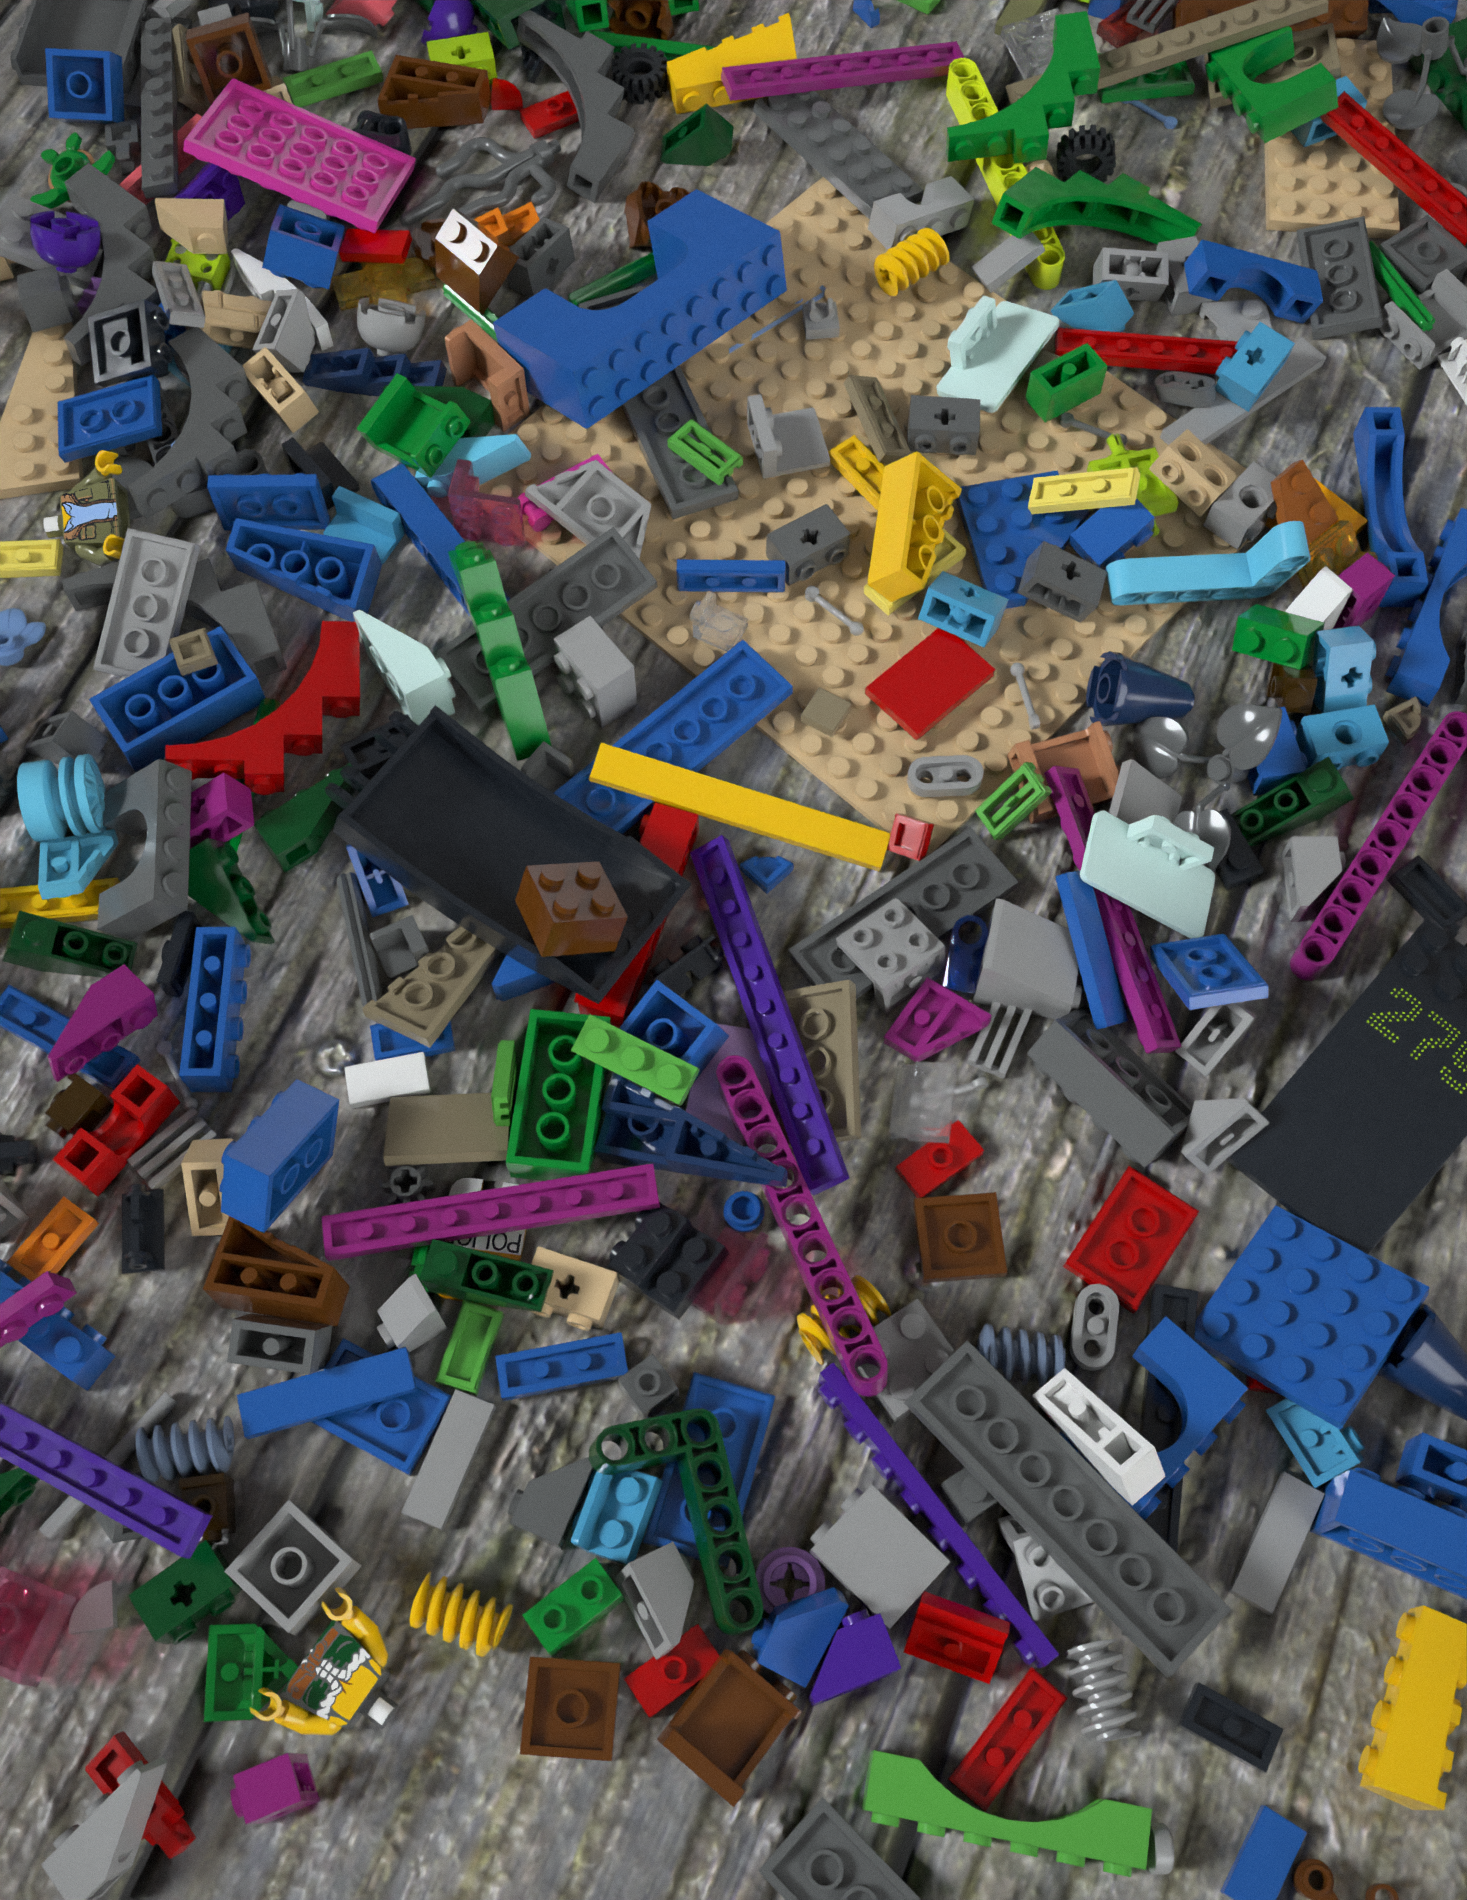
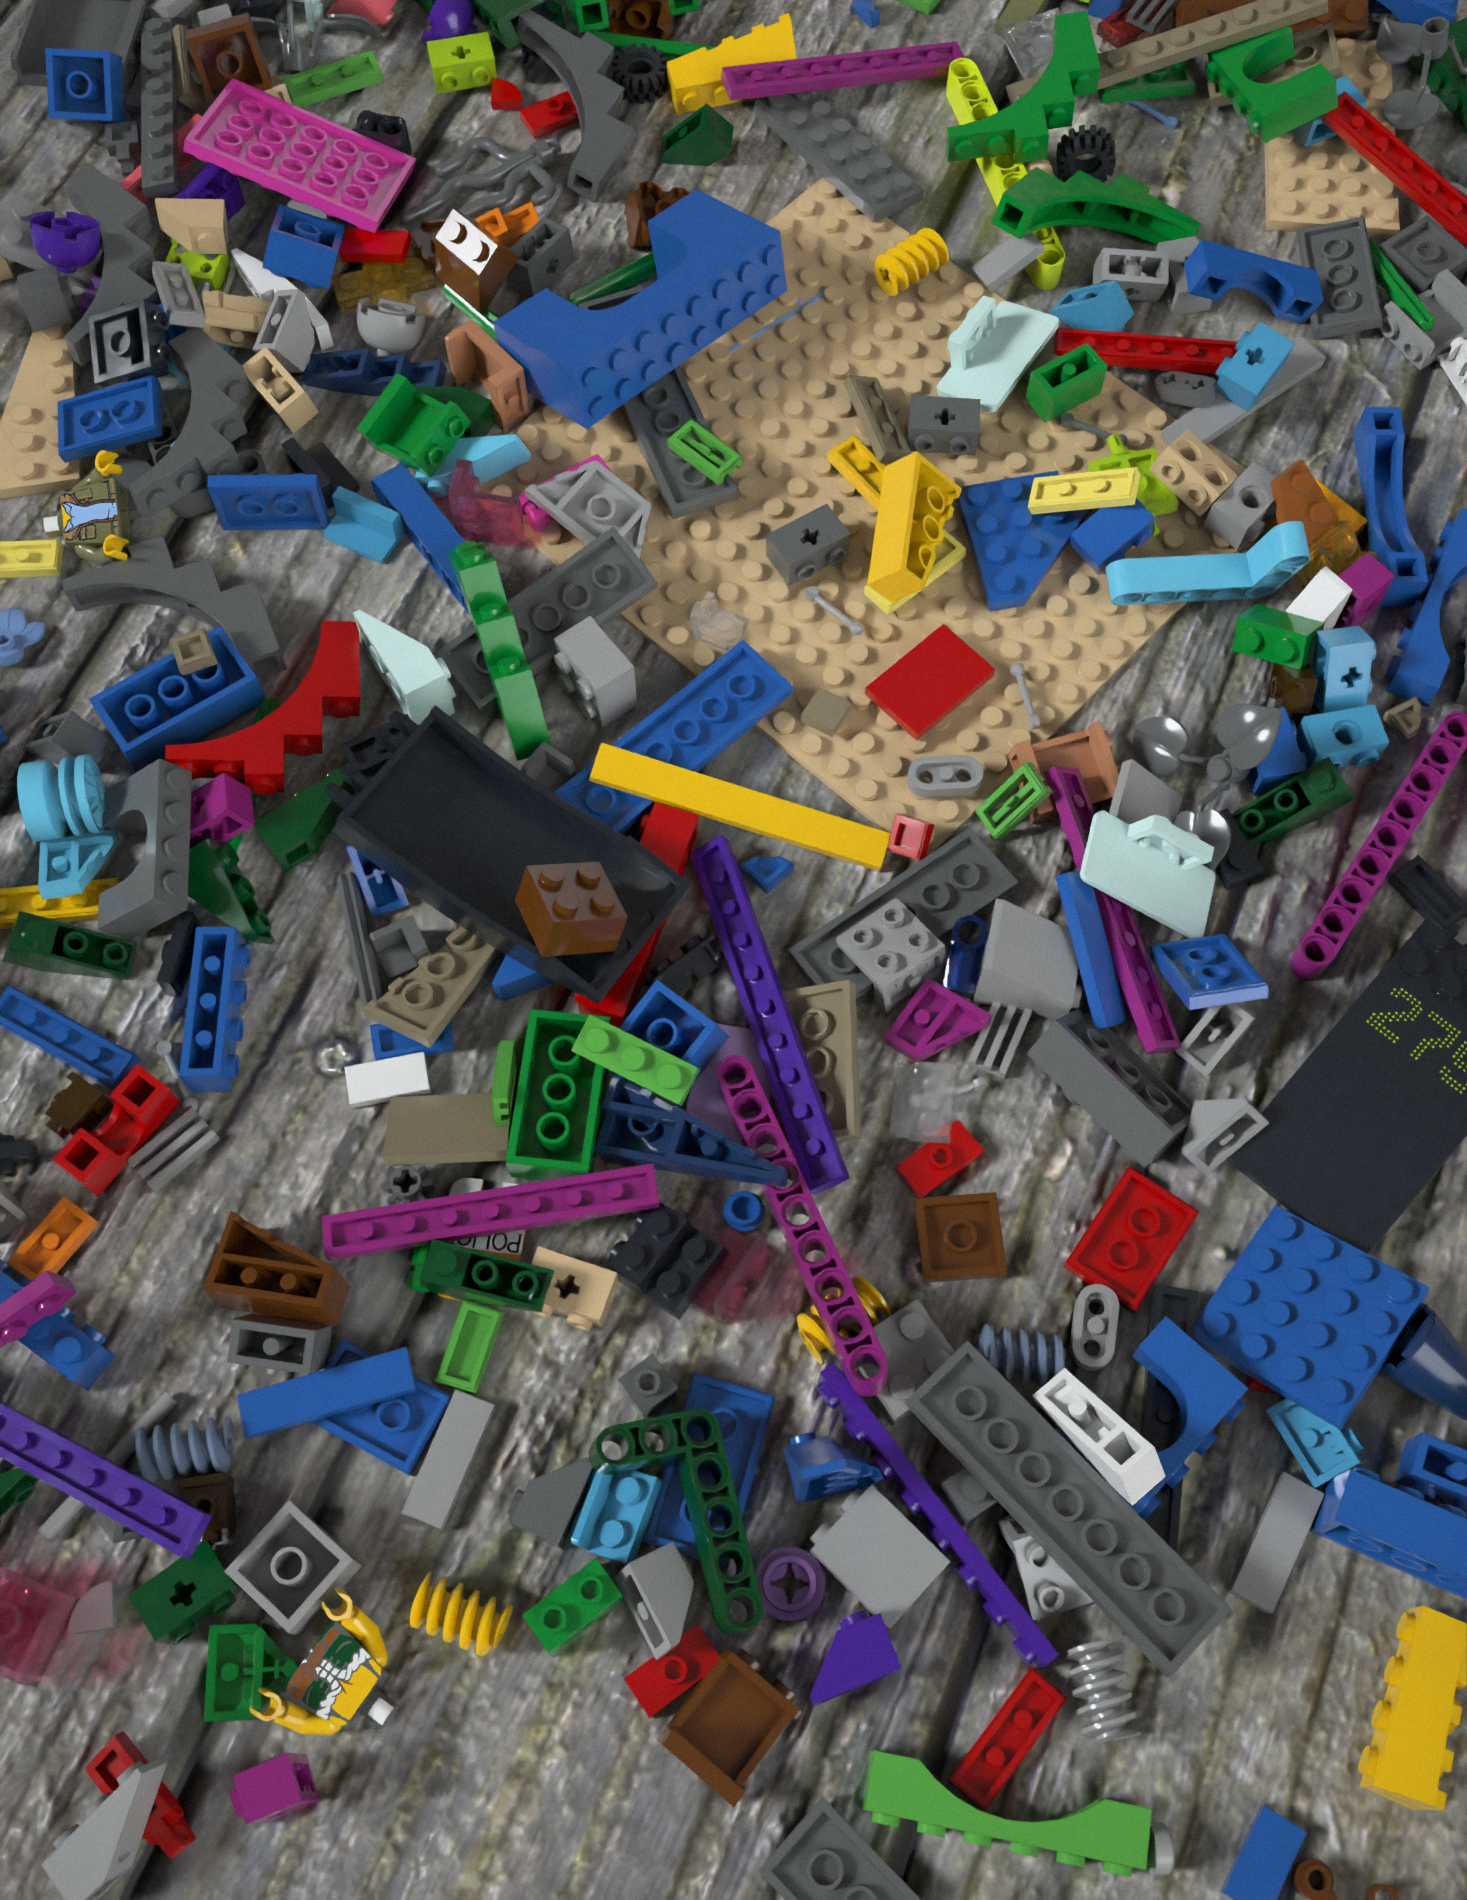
green animal [30,132,115,209] -> none
magenta slope [48,964,158,1082] -> none
light grey tile [93,528,200,678] -> none
black hinge [122,1184,165,1275] -> none
tan slope [181,1139,234,1236] -> none
blue brick [219,1079,340,1233] -> none
blue wedge [226,518,382,622] -> none
reddish brown wedge [377,55,491,129] -> none
light grey slope [377,1274,448,1352] -> none
blue plate [495,1332,628,1401] -> none
reddish brown plate [520,1656,621,1762] -> none
blue tile [676,559,785,592] -> none
light grey bracket [747,394,830,479] -> none
blue slope [751,1587,849,1688] -> none
light grey tile [802,298,840,340] -> none
light grey arch [868,176,975,250] -> none
red plate [903,1591,1010,1684] -> none
dark azure brick [918,571,1009,647] -> none
dark grey brick [1018,541,1107,623] -> none
dark blue cone [1086,651,1195,726] -> none
black plate [1177,1682,1284,1773] -> none
light grey wing [1199,299,1272,341] -> none
light grey slope [1281,836,1346,922] -> none
none -> blue wedge [783,1432,883,1505]

